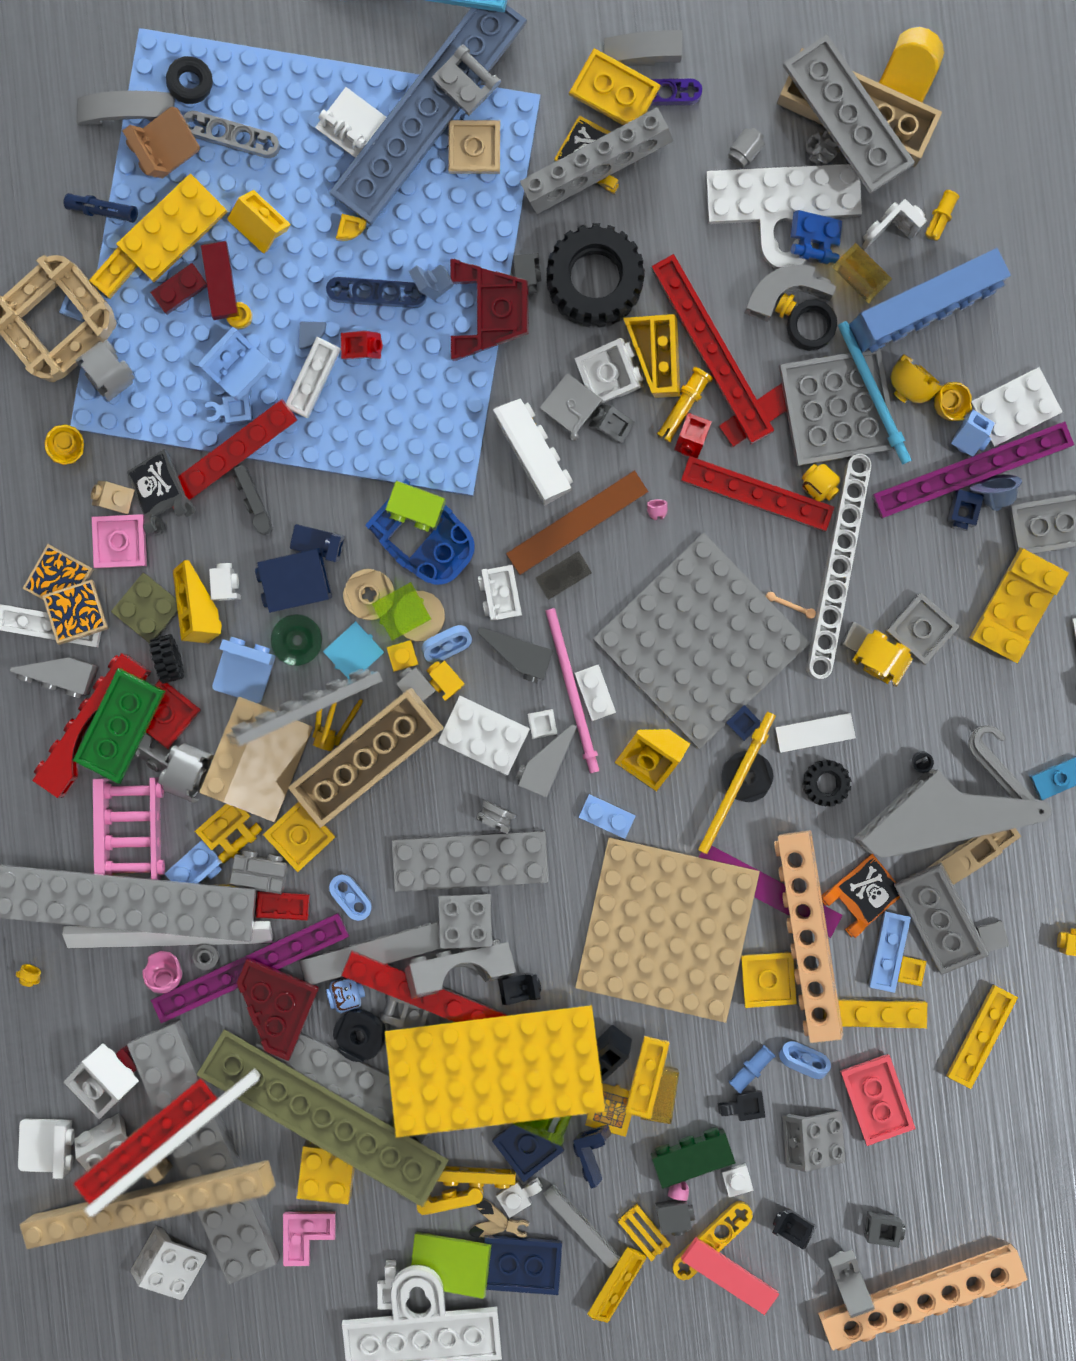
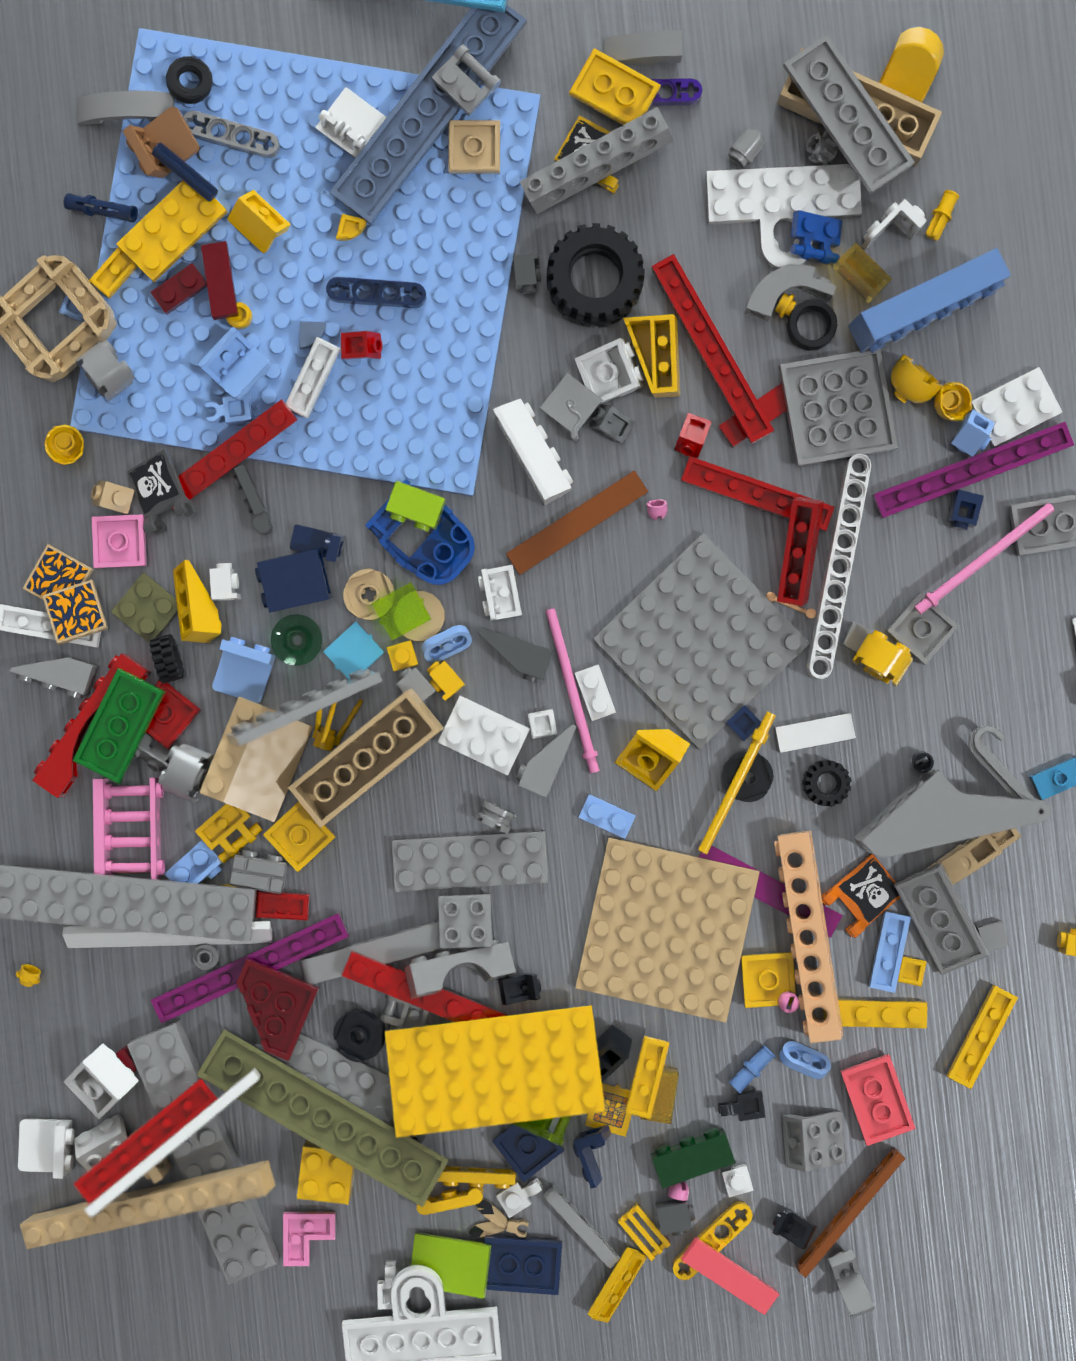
white bracket [130,1226,207,1300] -> none
bright pink hair [142,951,182,993] -> none
light blue head [326,977,365,1013] -> none
light blue plate [329,874,372,921] -> none
sand blue bracket [409,265,454,300] -> none
dark red wing [450,259,529,361] -> none
clear smoke plate [535,551,592,600] -> none
yellow pin [657,367,713,443] -> none
yellow head [801,464,840,502] -> none
light nougat brick [818,1244,1028,1351] -> none
medium azure bar [838,321,912,465] -> none
dark grey brick [864,1211,905,1248] -> none
yellow piece [969,547,1069,664] -> none
sand blue piece [970,475,1022,511] -> none
none -> dark blue axle [152,142,218,202]
none -> red brick [777,497,824,606]
none -> bright pink hinge [778,991,799,1013]
none -> dark orange tile [795,1147,906,1278]
none -> bright pink bar [914,503,1055,615]

